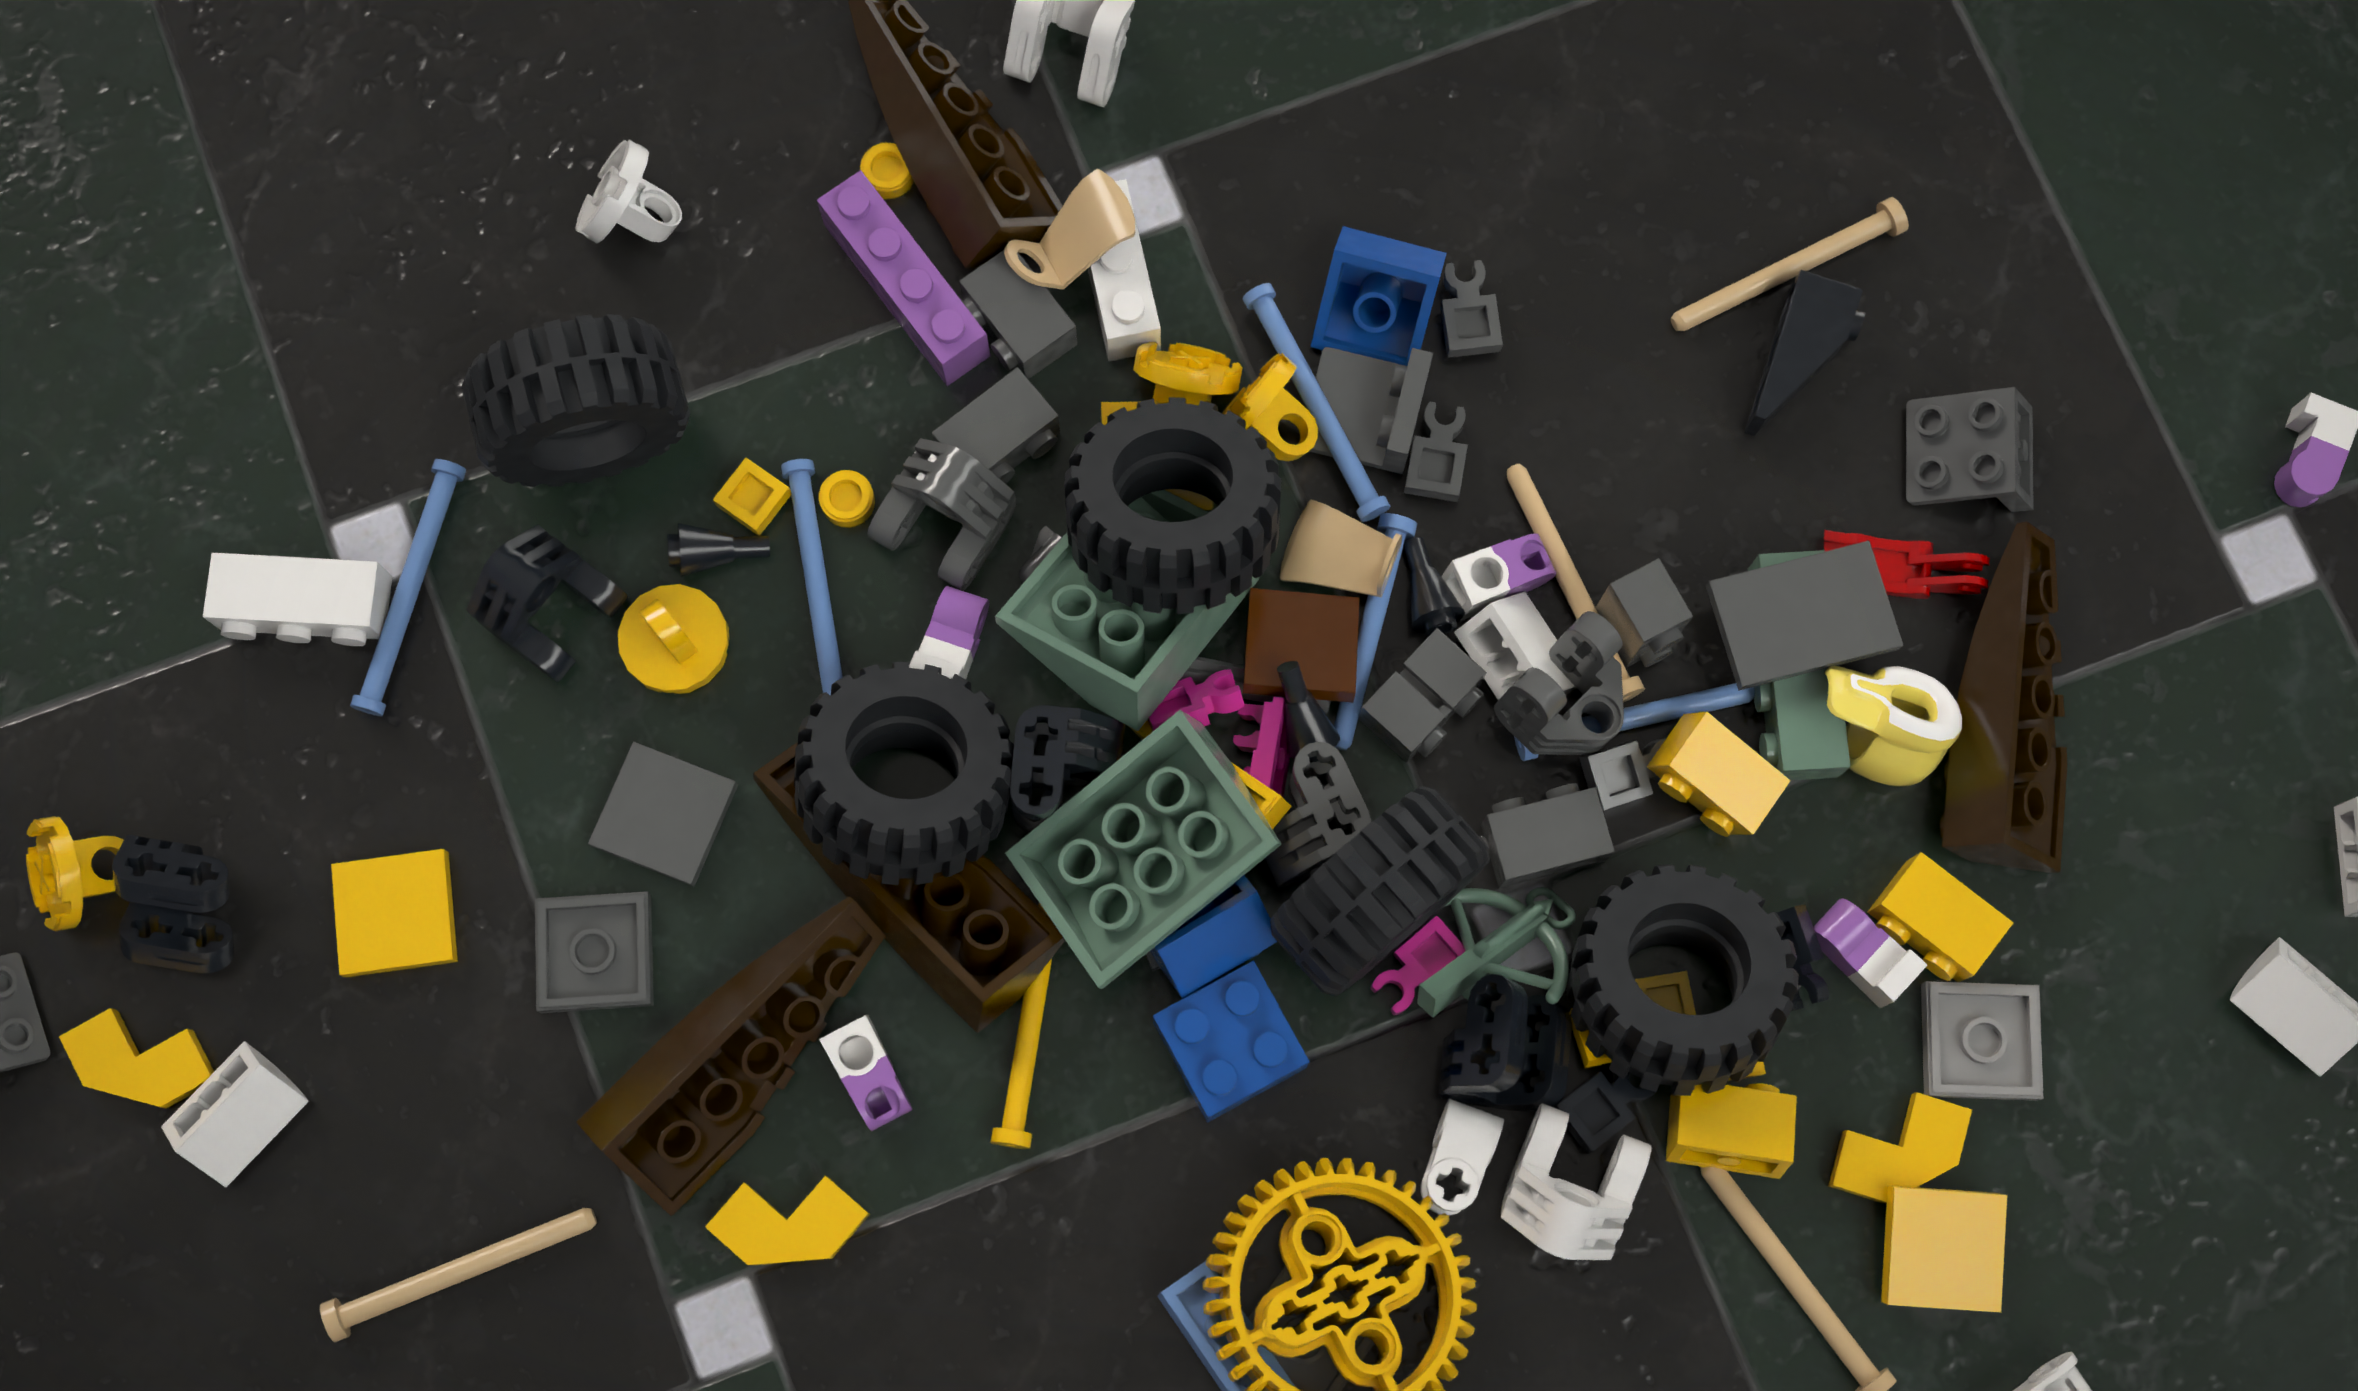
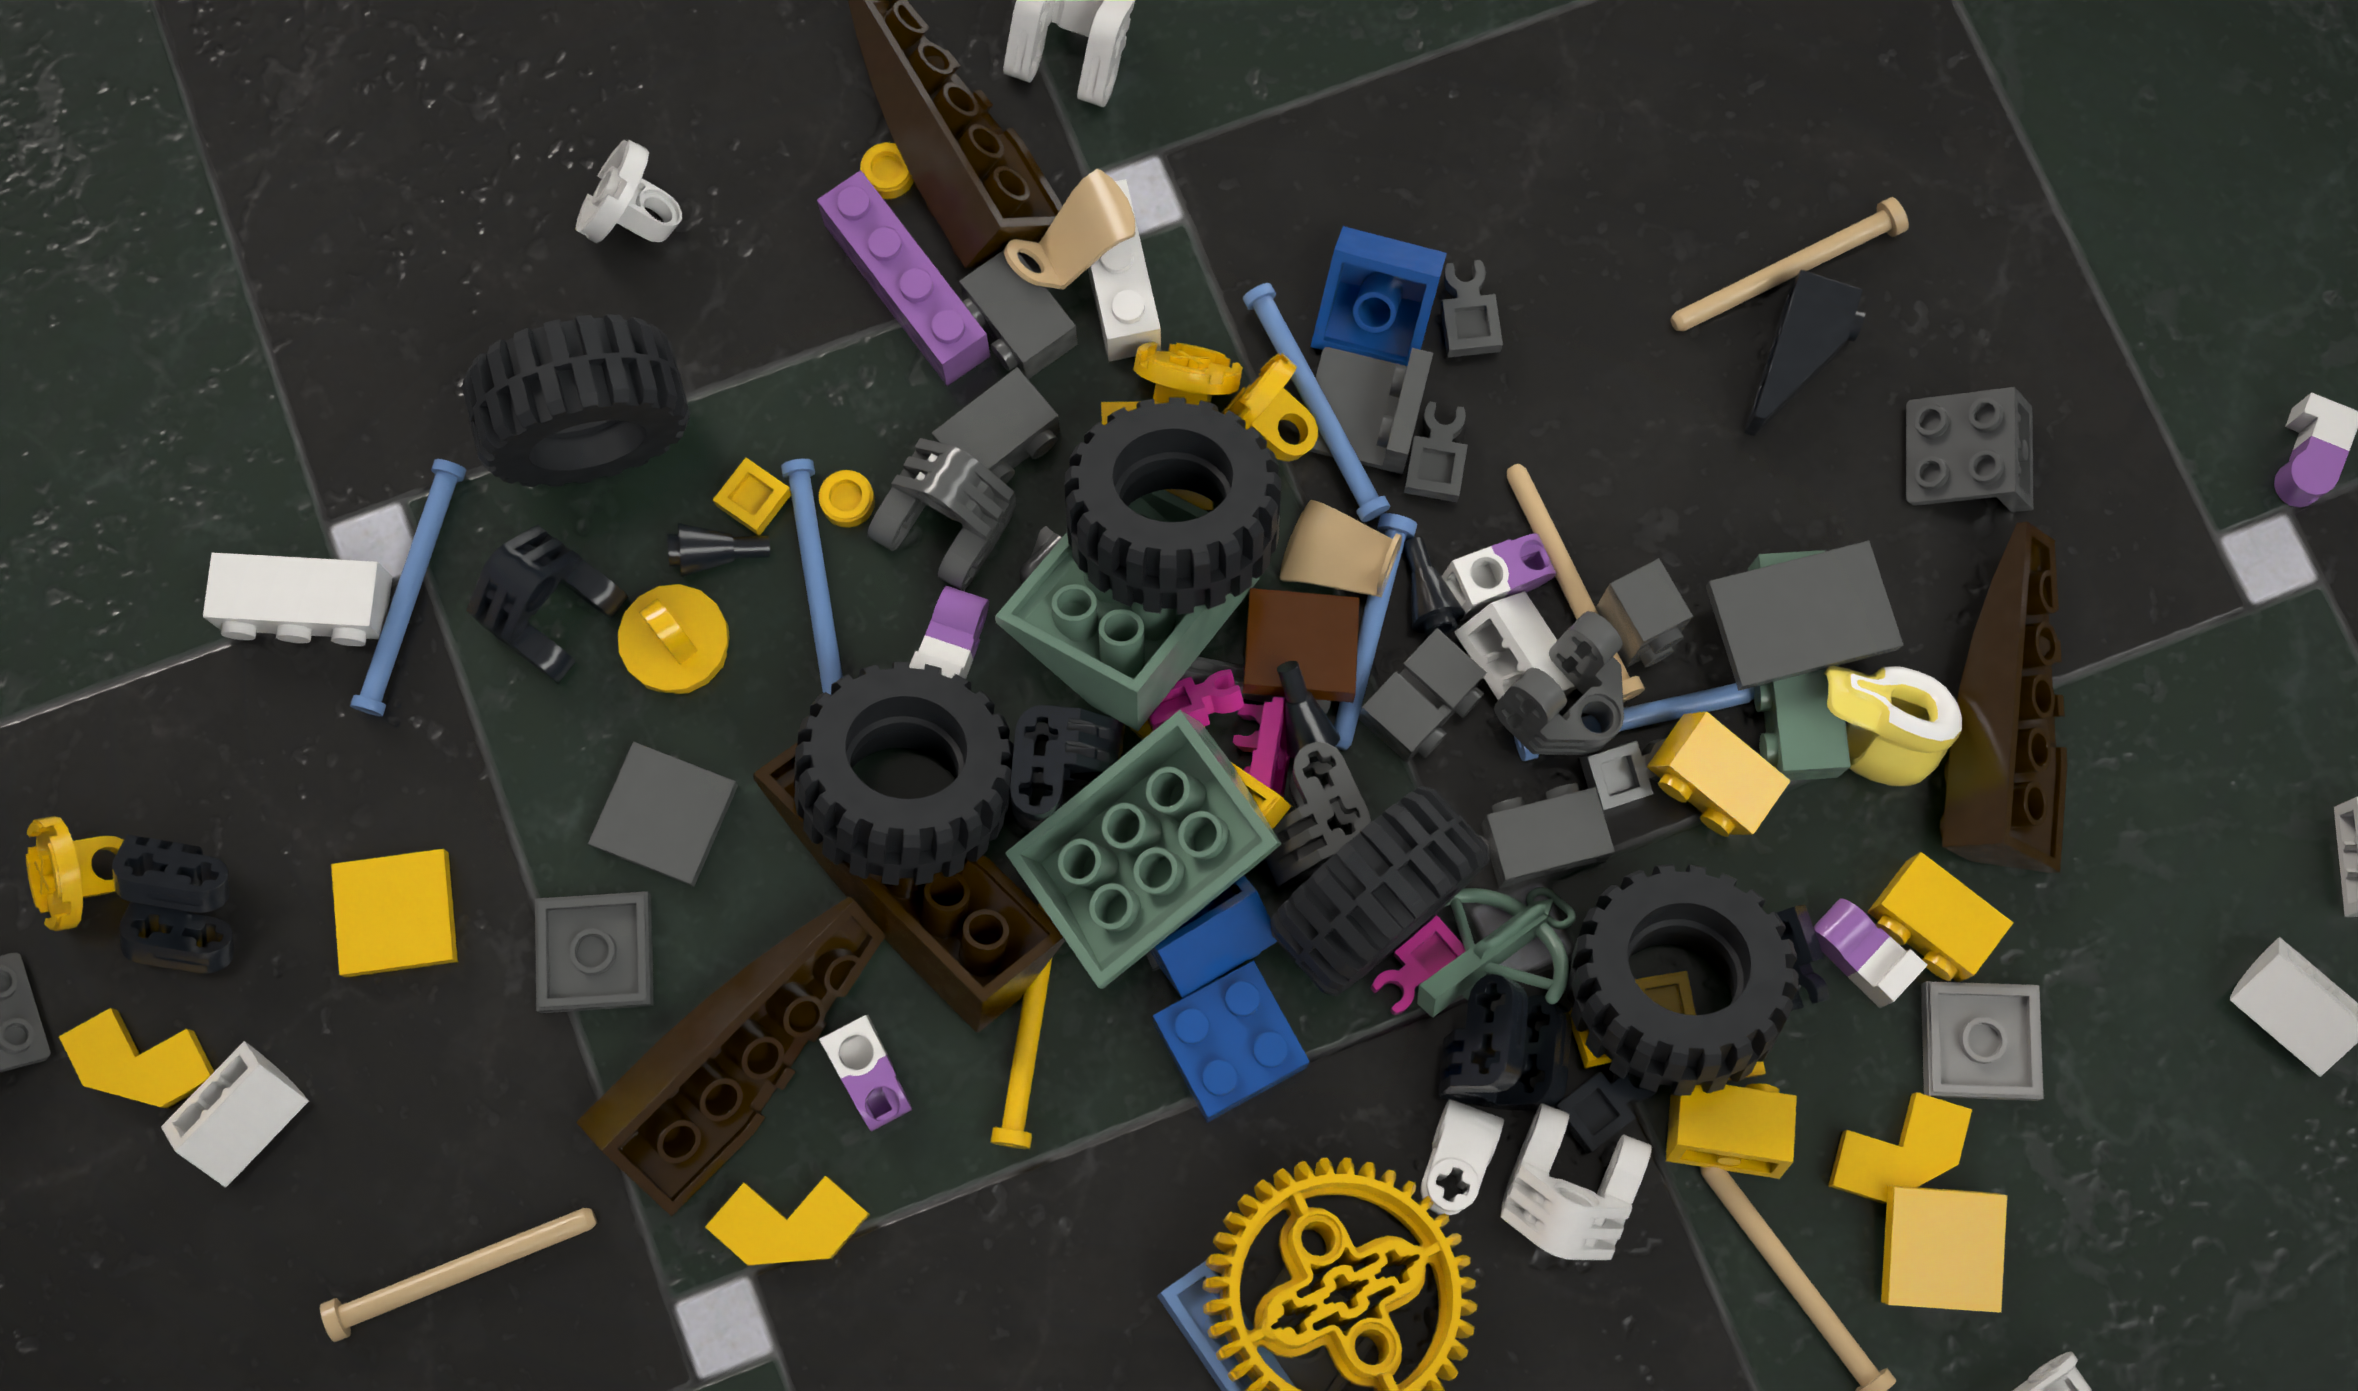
red arm [1824,530,1990,599] -> none

